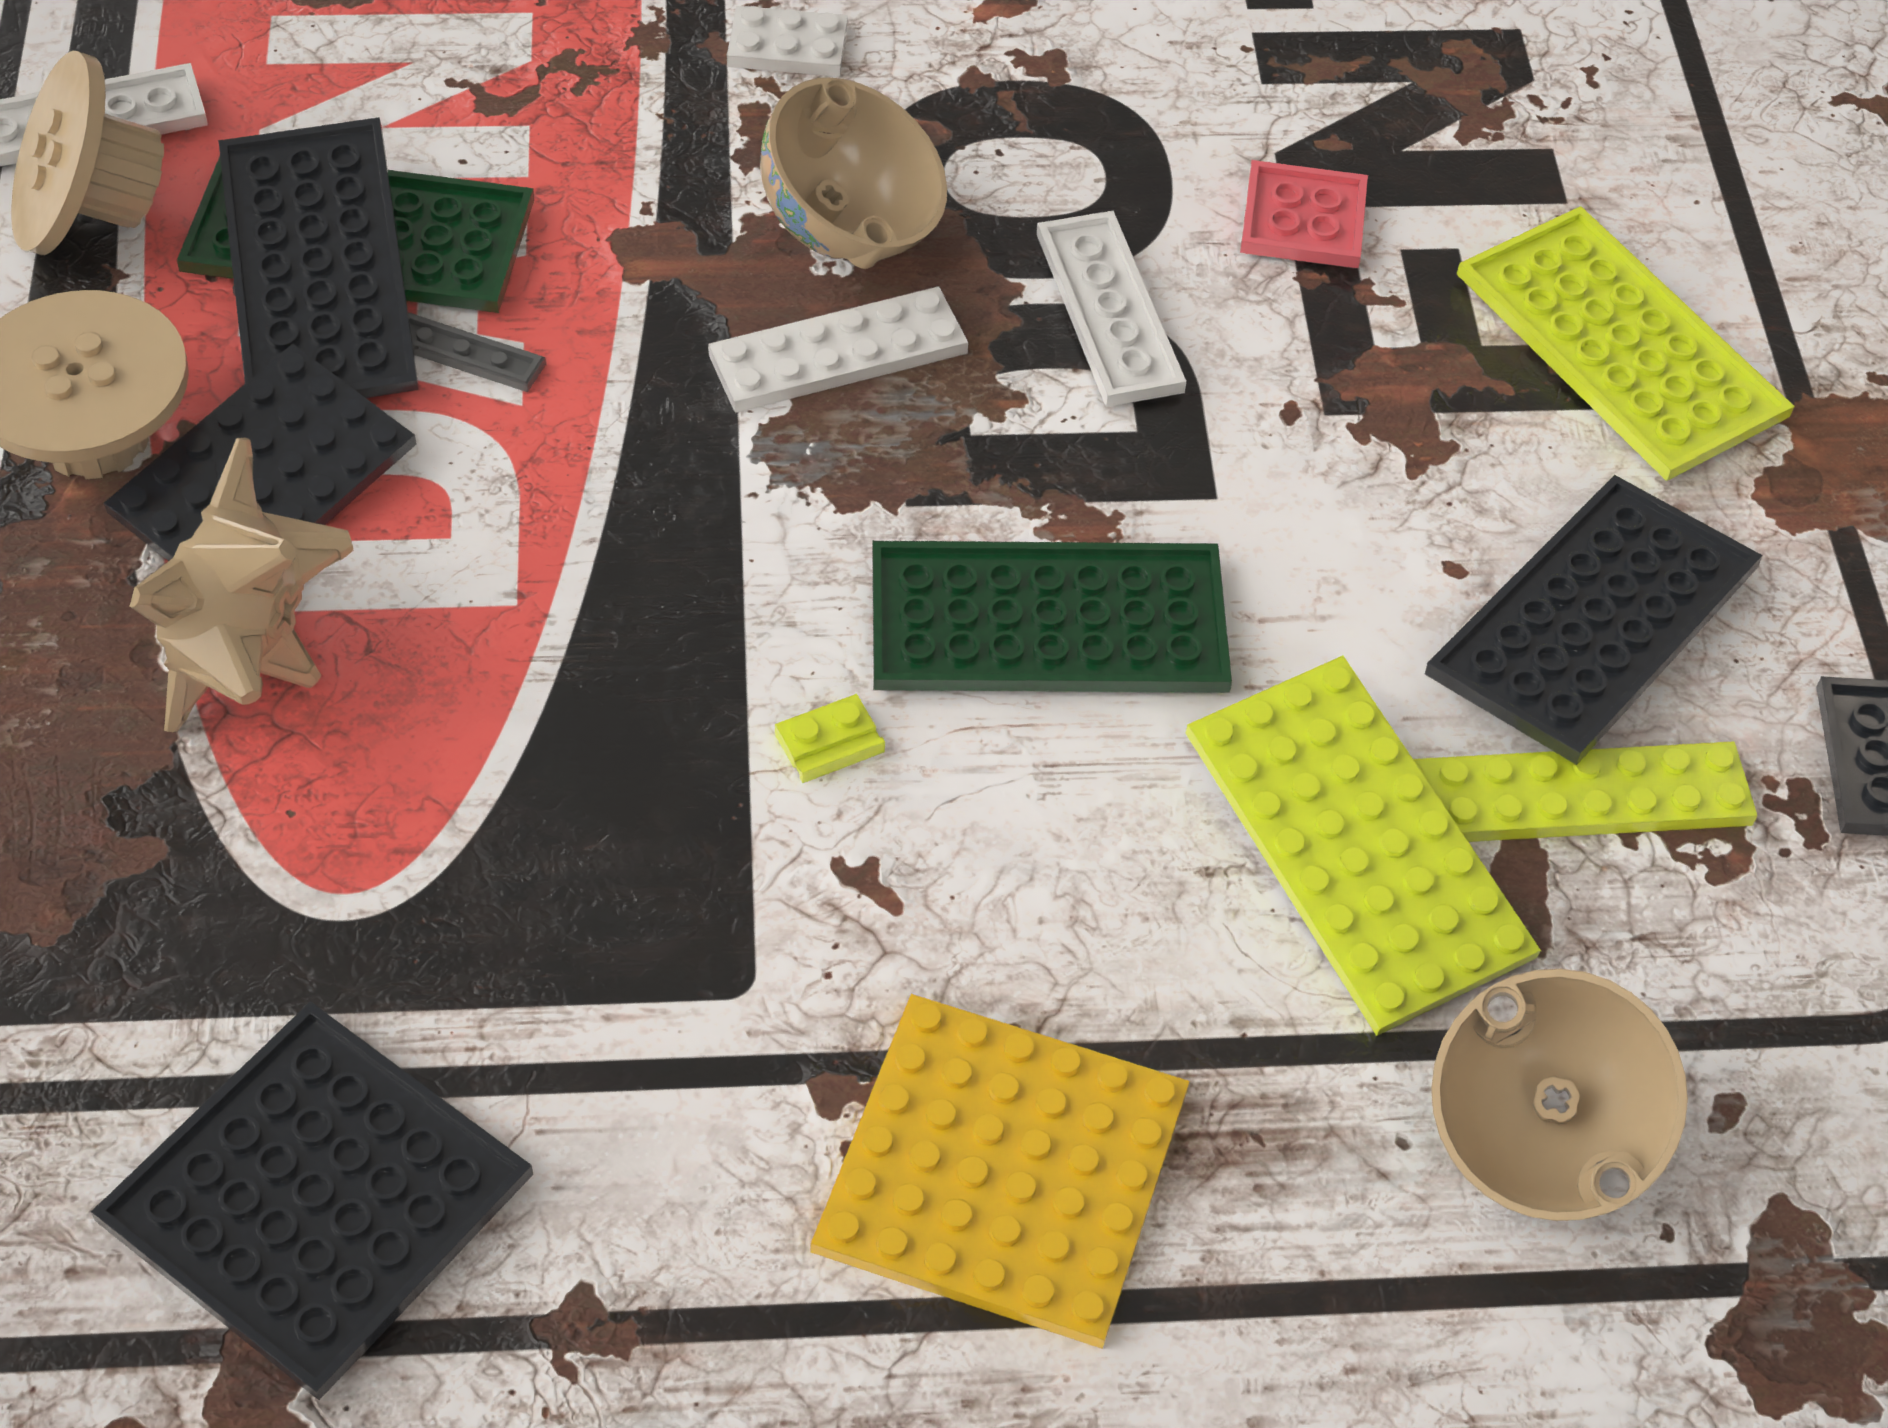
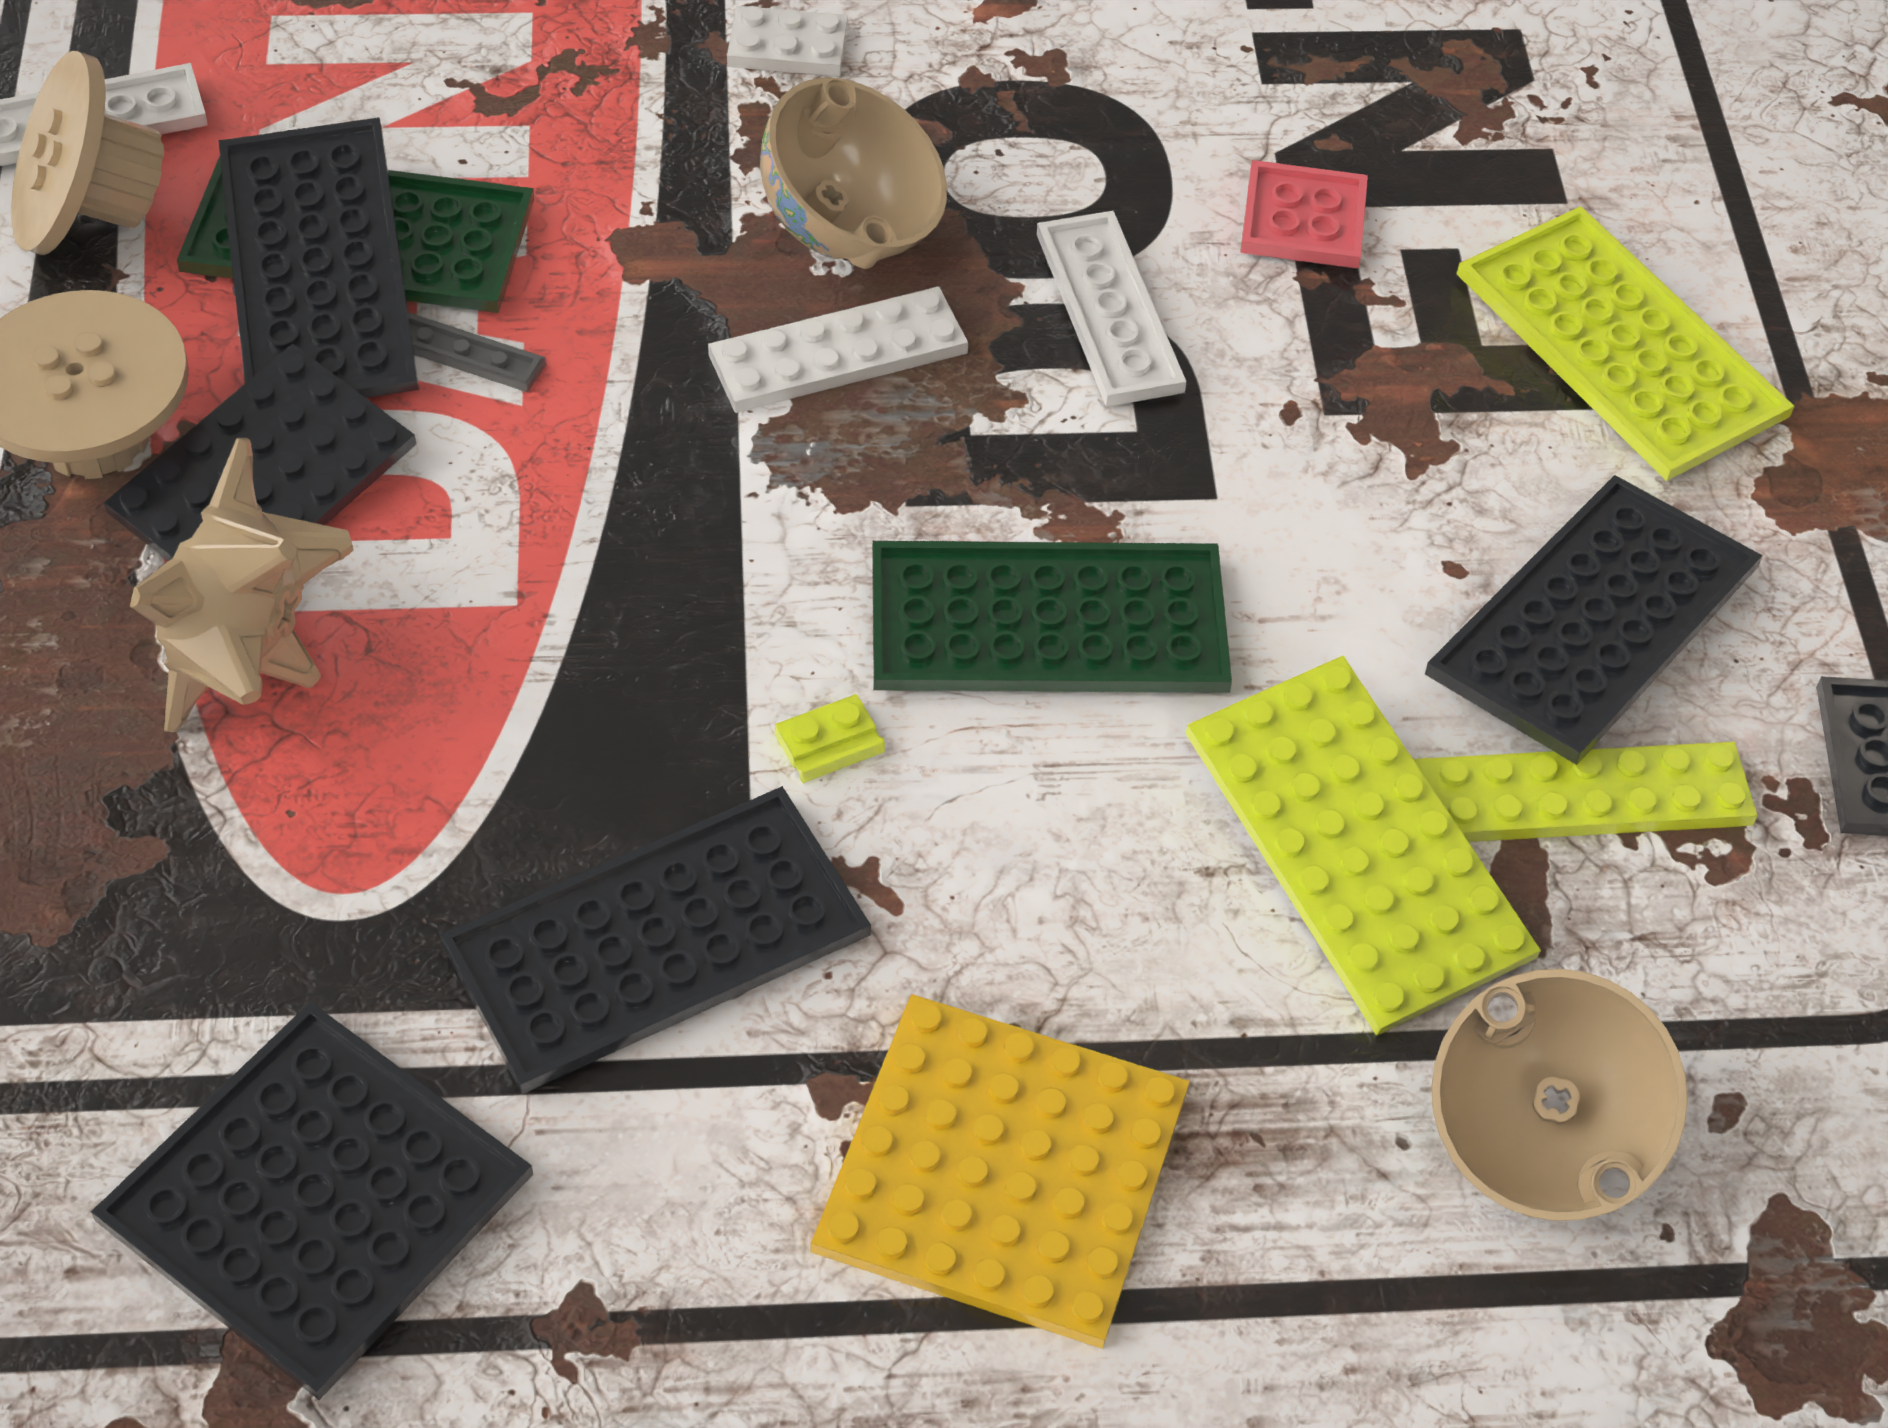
none -> black plate [440,786,871,1094]

